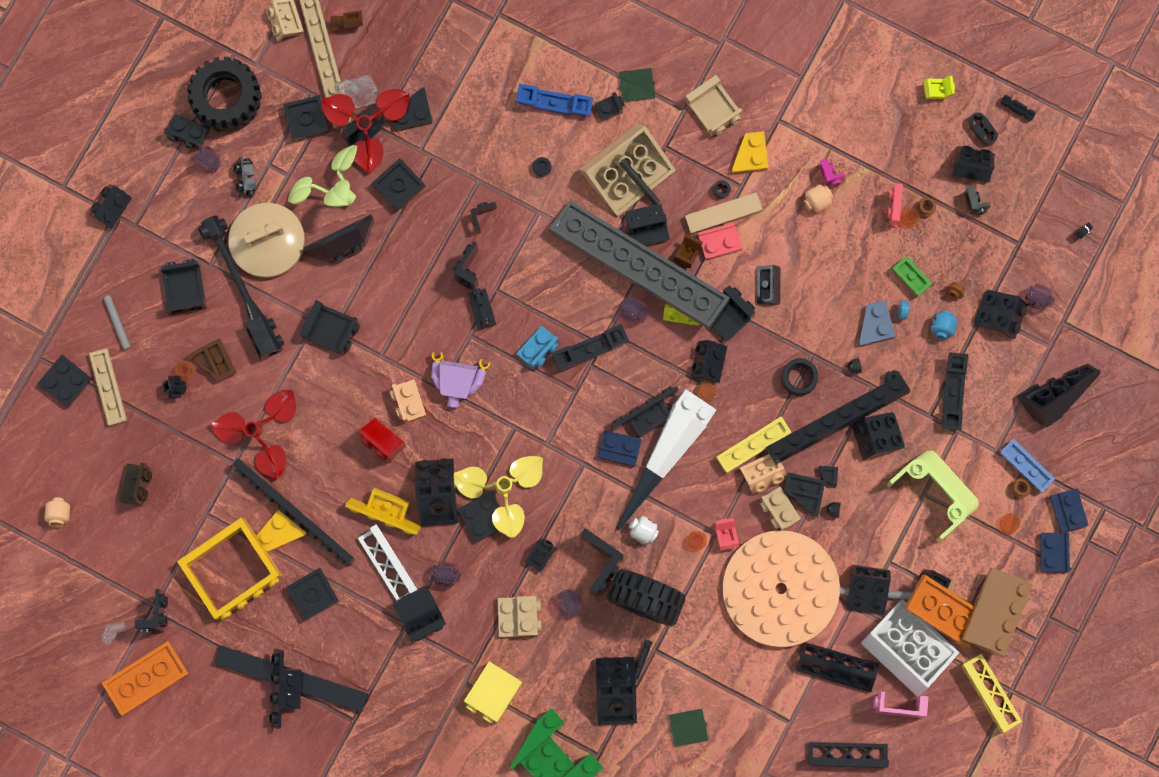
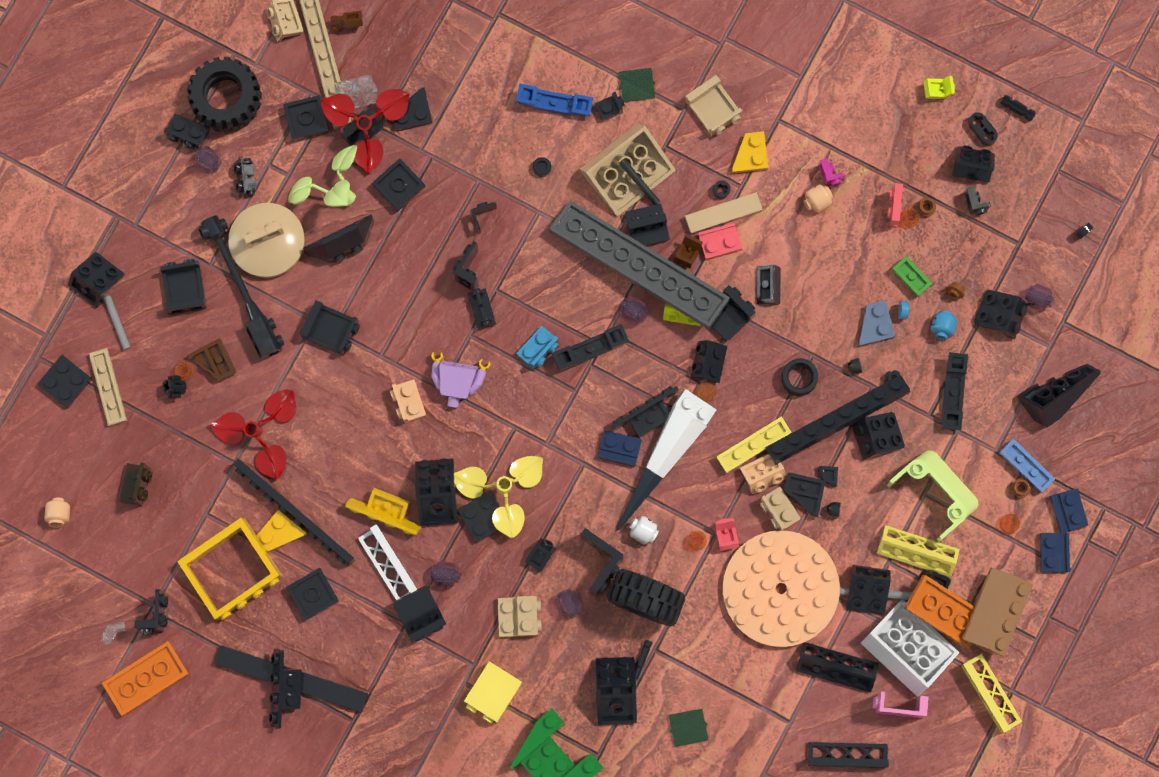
black bracket [89,184,133,229] -> none
red slope [359,418,405,462] -> none
none -> black bracket [68,252,124,308]
none -> light yellow fence [877,525,960,578]

